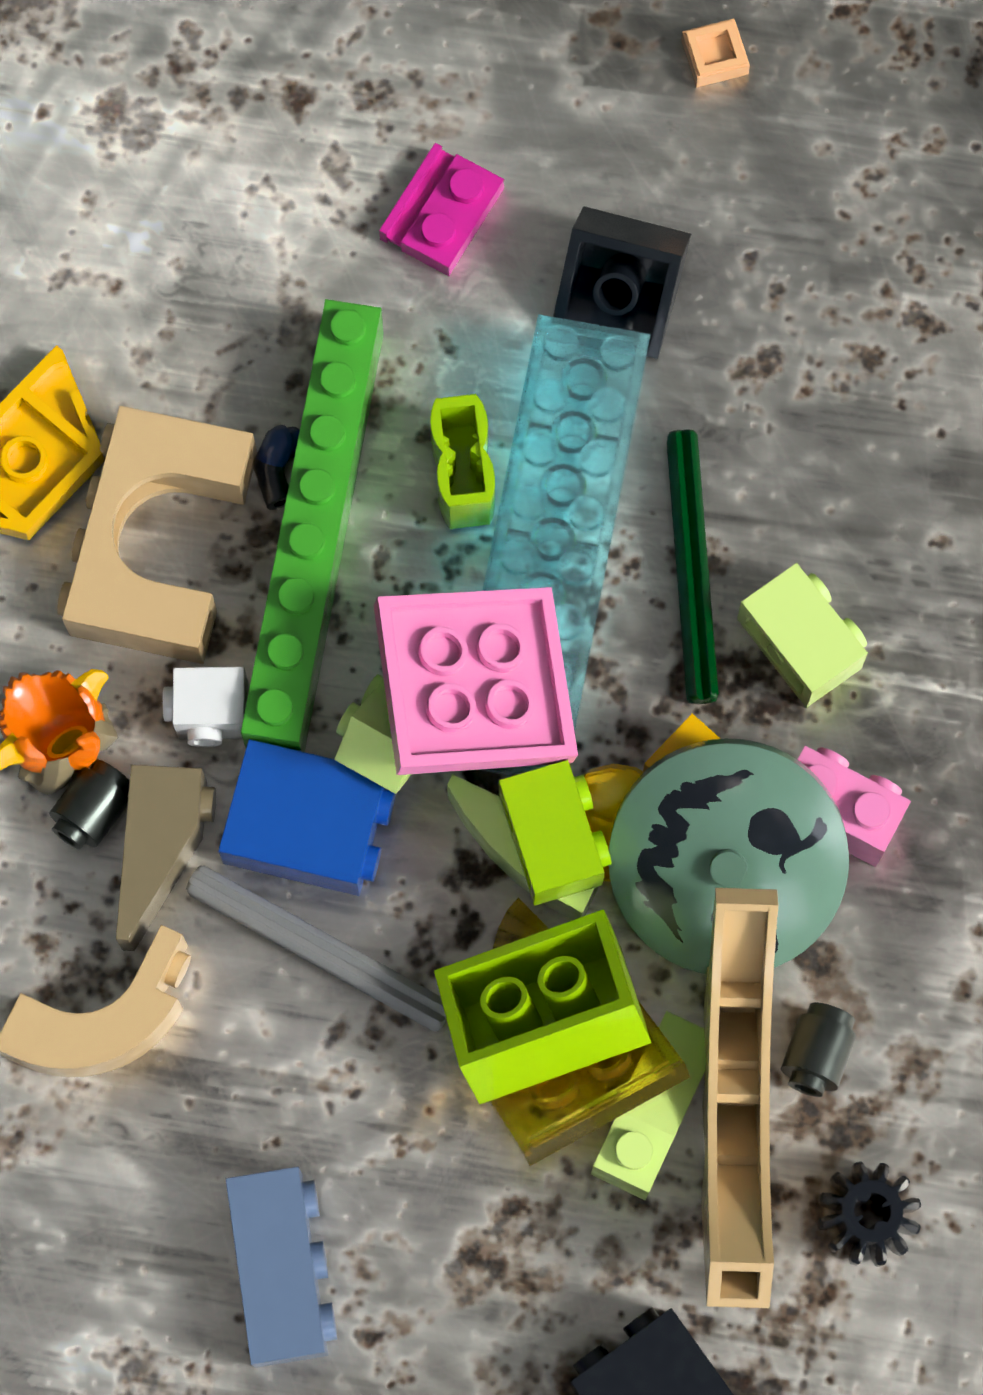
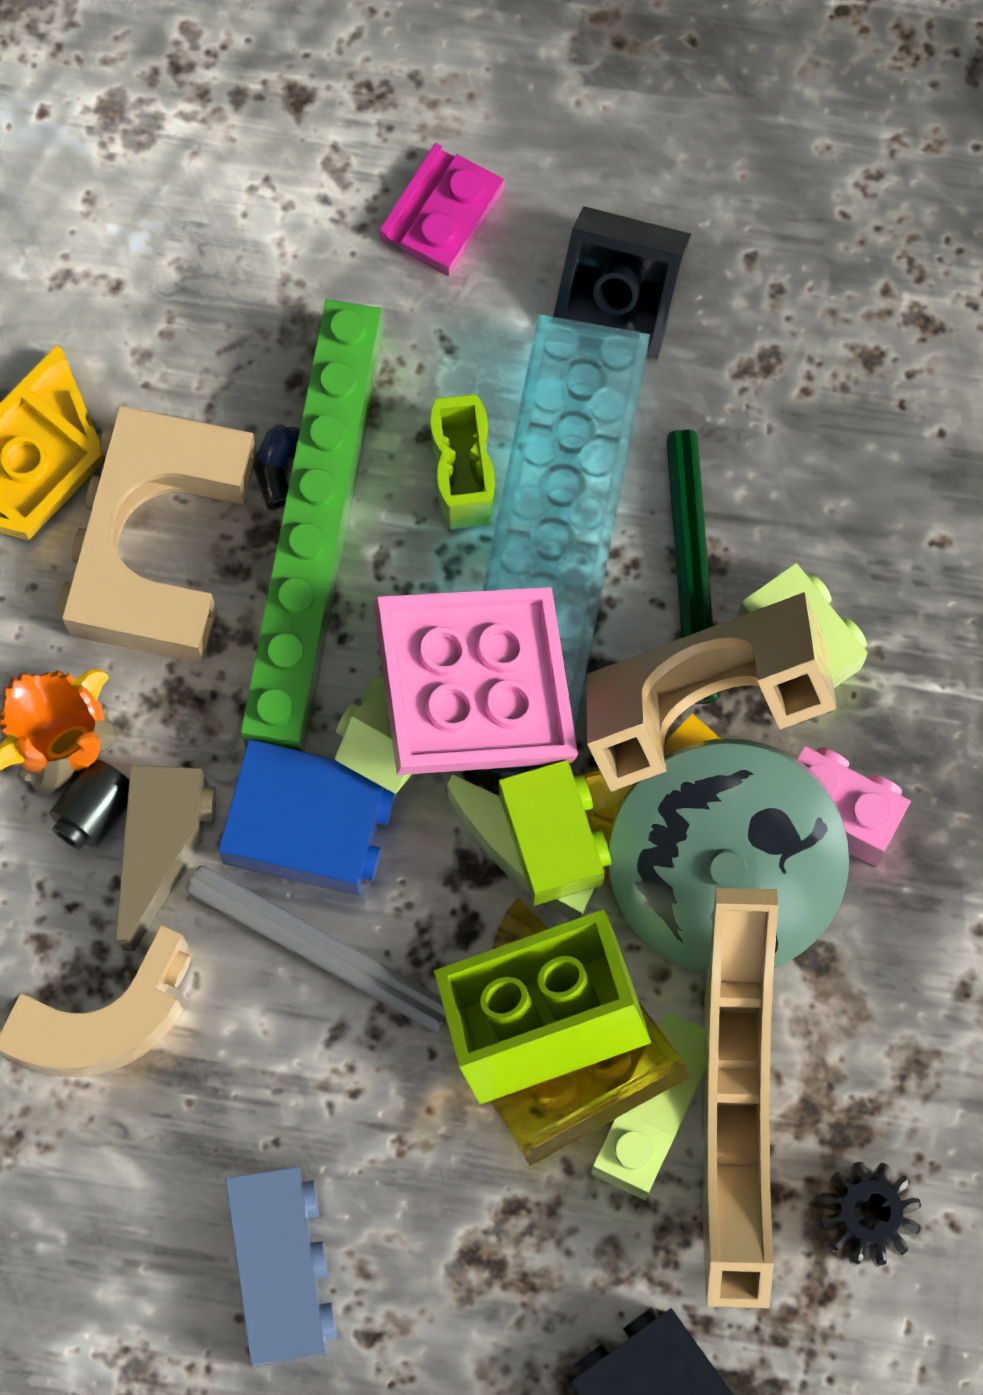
white brick [163,667,249,747] -> none
light nougat tile [681,18,750,88] -> none
pearl dark grey brick [781,1002,856,1097] -> none
none -> tan arch [587,592,837,792]

